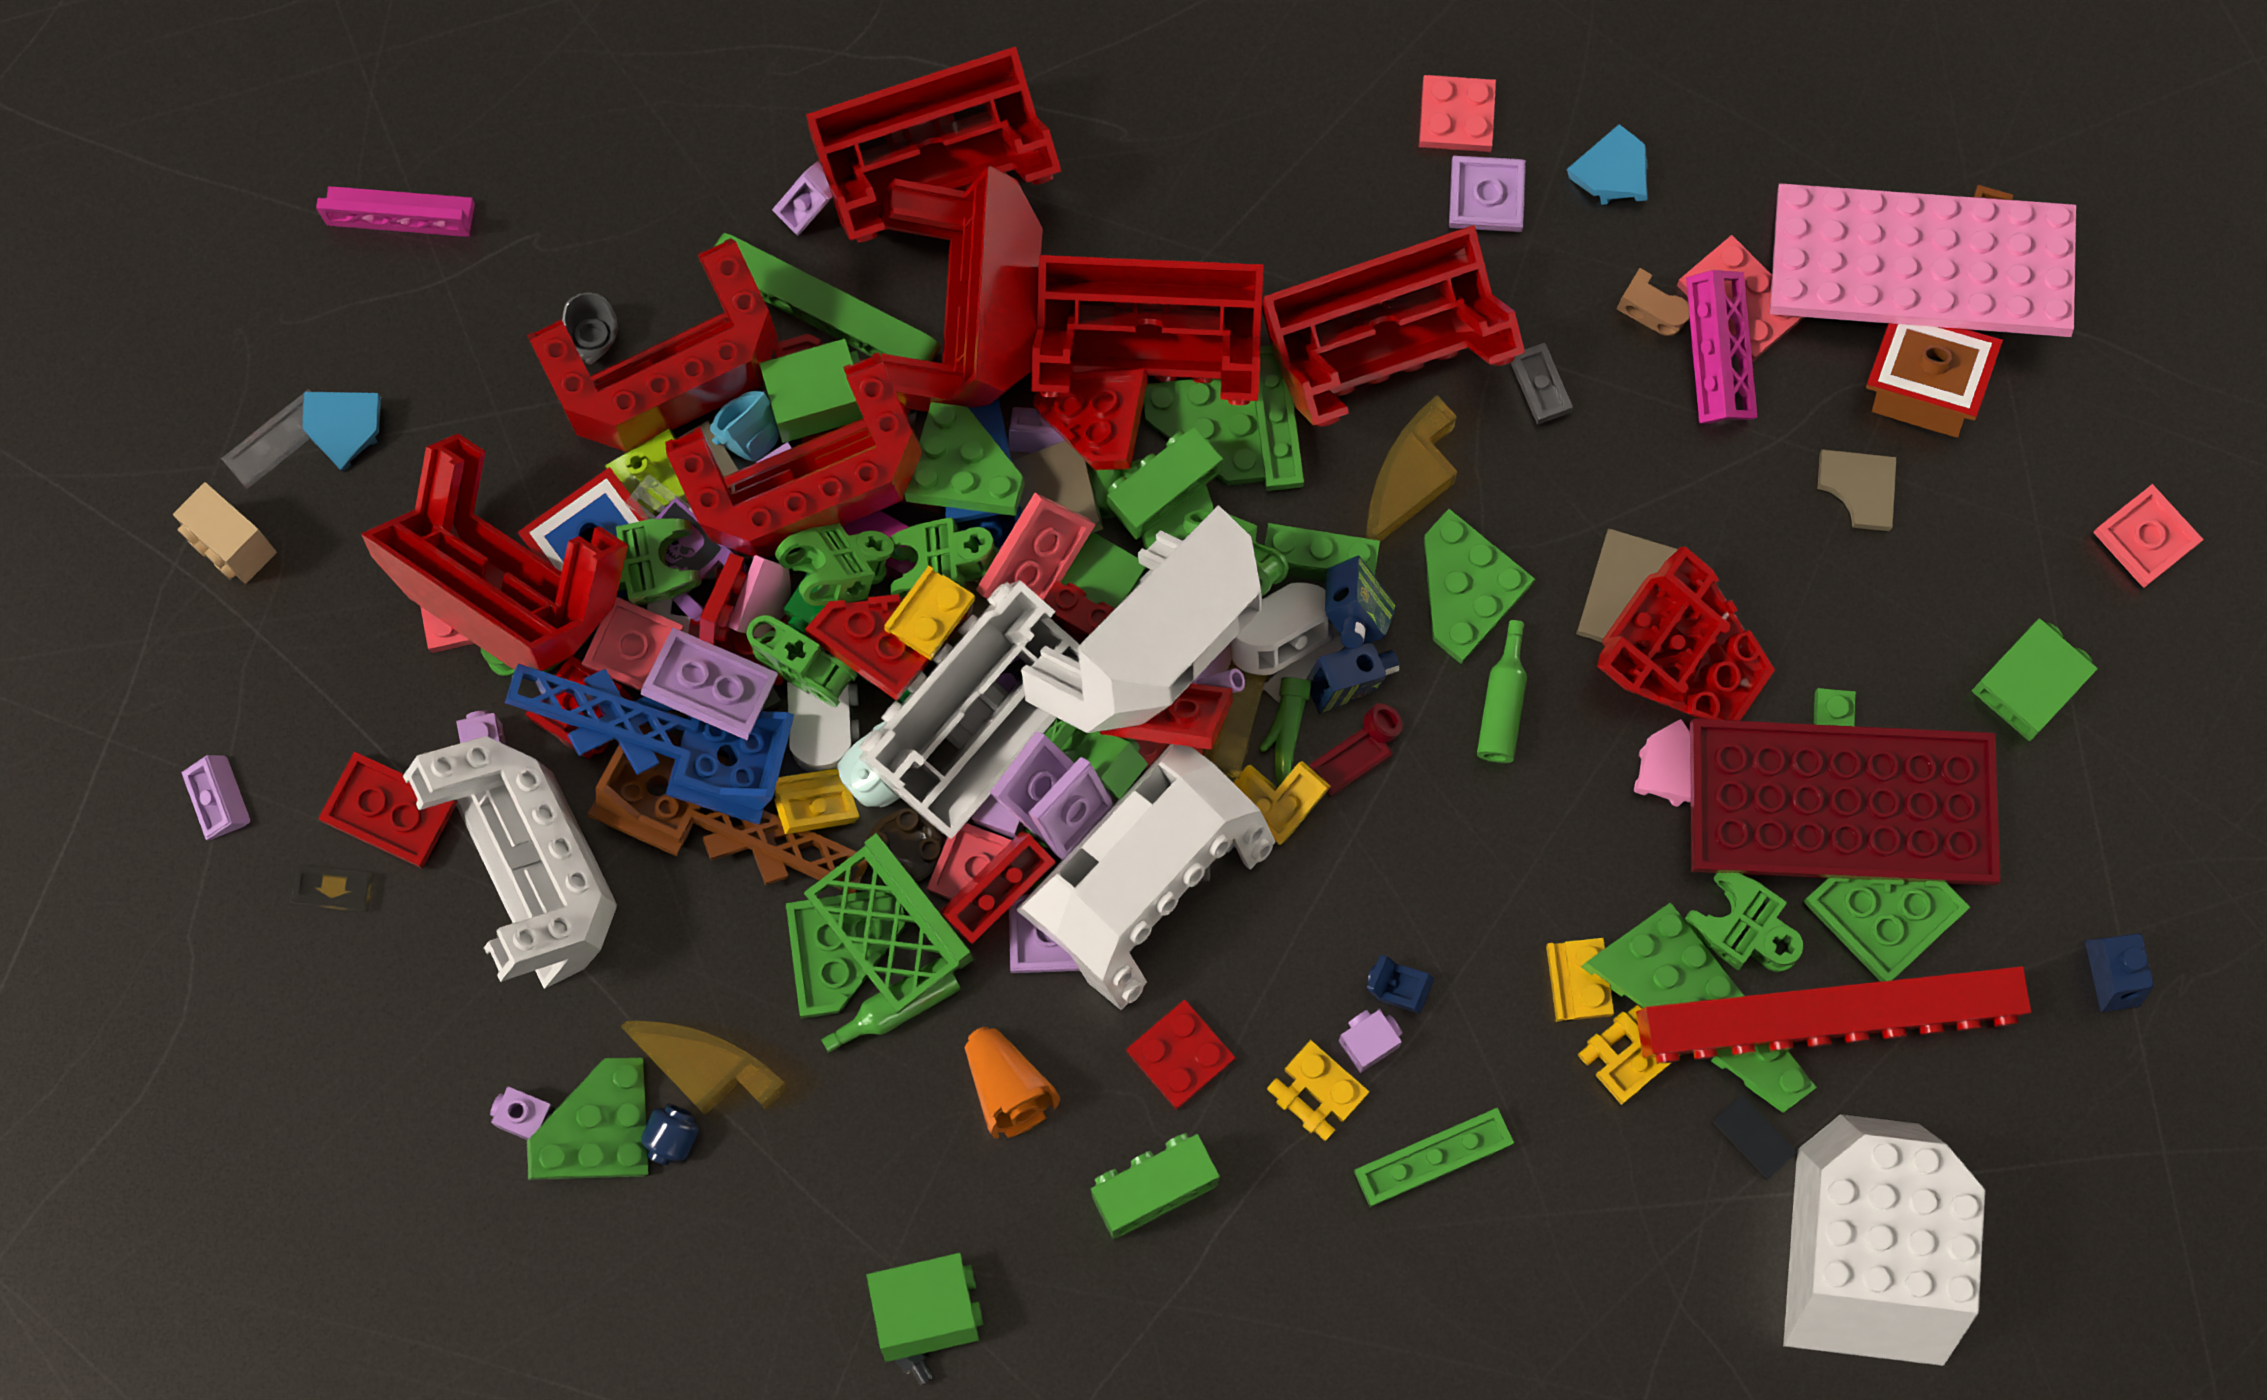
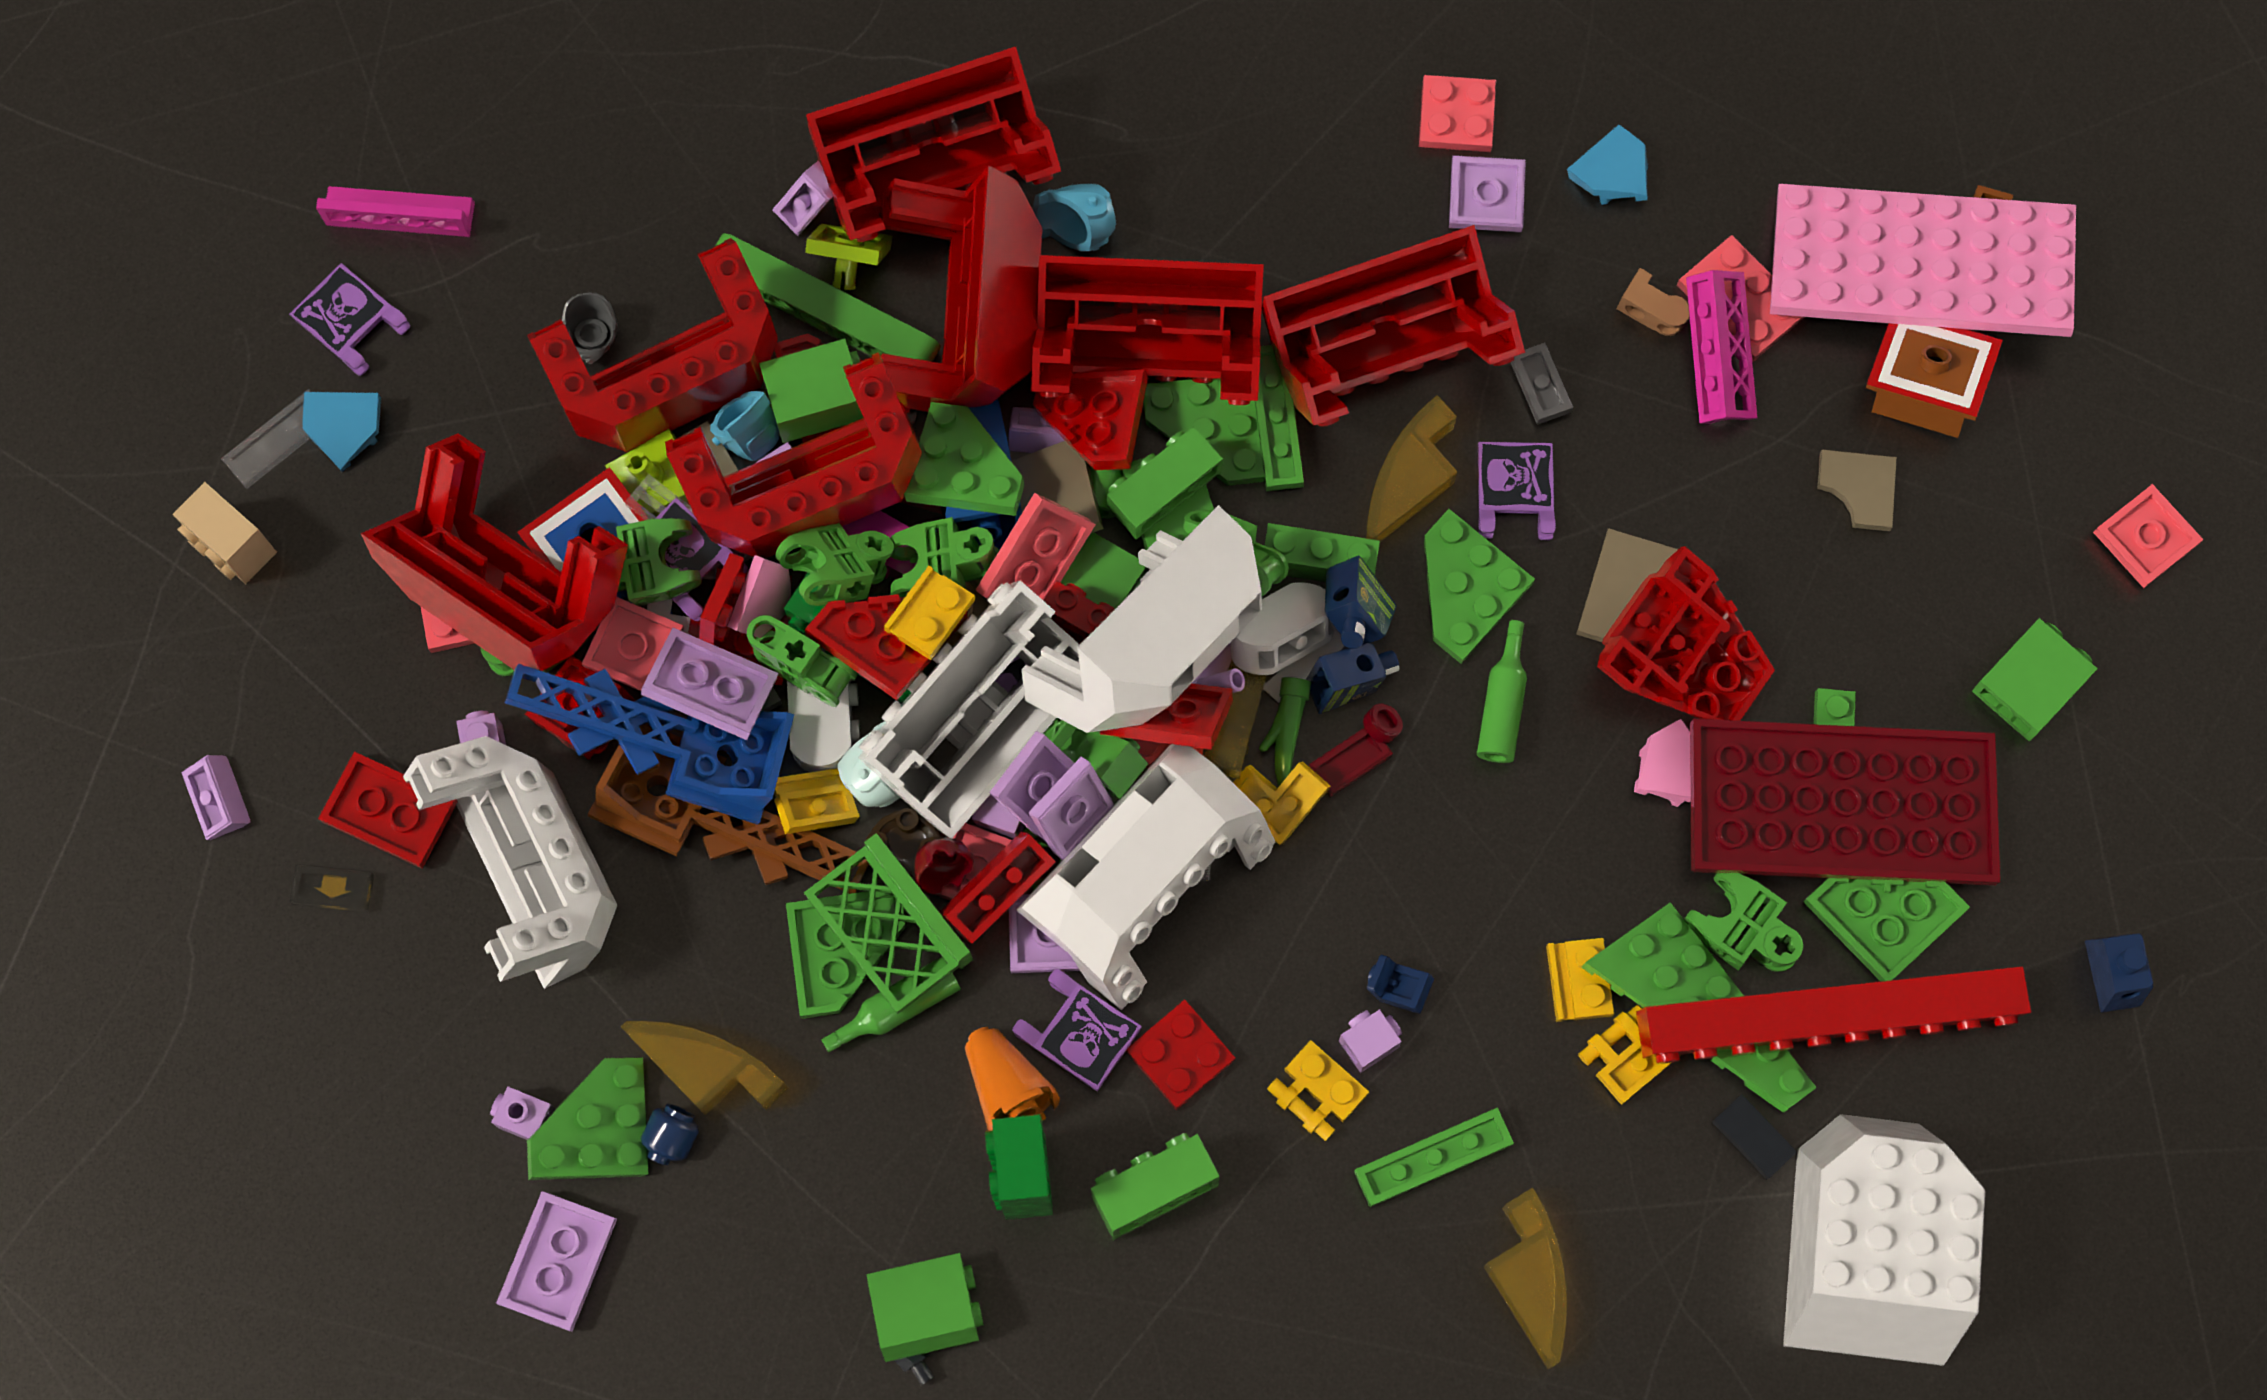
none -> flag [290,263,411,376]
none -> lavender plate [496,1191,617,1332]
none -> lime tile [805,223,892,290]
none -> dark red hair [914,838,974,895]
none -> green brick [985,1115,1053,1220]
none -> flag [1012,969,1142,1092]
none -> medium azure helmet [1033,184,1116,251]
none -> flag [1478,442,1555,540]
none -> clear yellow slope [1484,1188,1567,1370]

